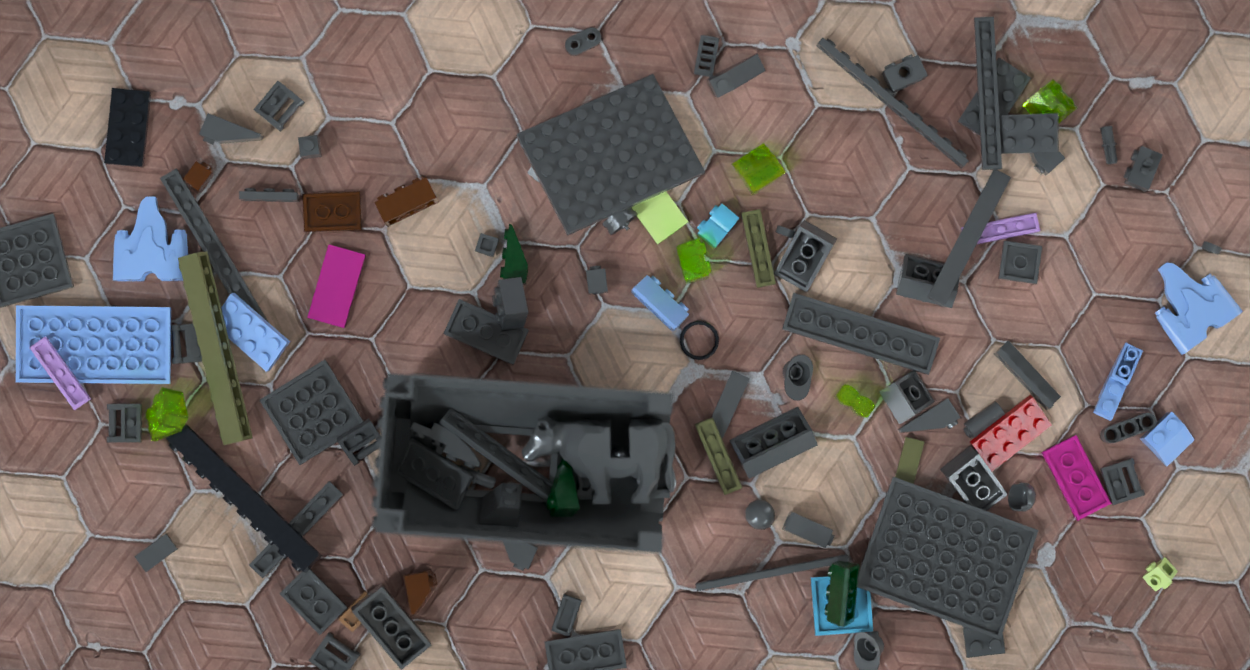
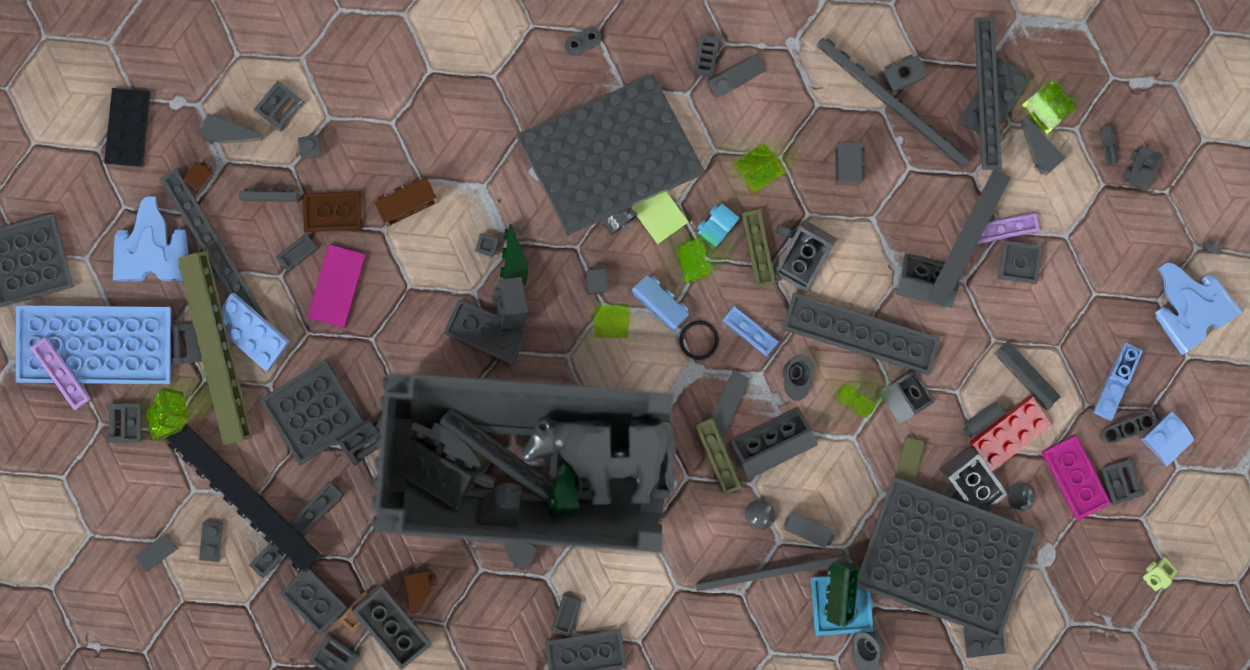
dark grey slope [898,398,961,433] -> none
dark grey plate [1000,113,1059,154] -> none
none -> dark grey plate [199,522,223,562]
none -> dark grey tile [276,234,318,272]
none -> clear neon green piece [593,306,630,338]
none -> light blue tile [722,306,778,357]
none -> dark grey brick [835,142,865,186]

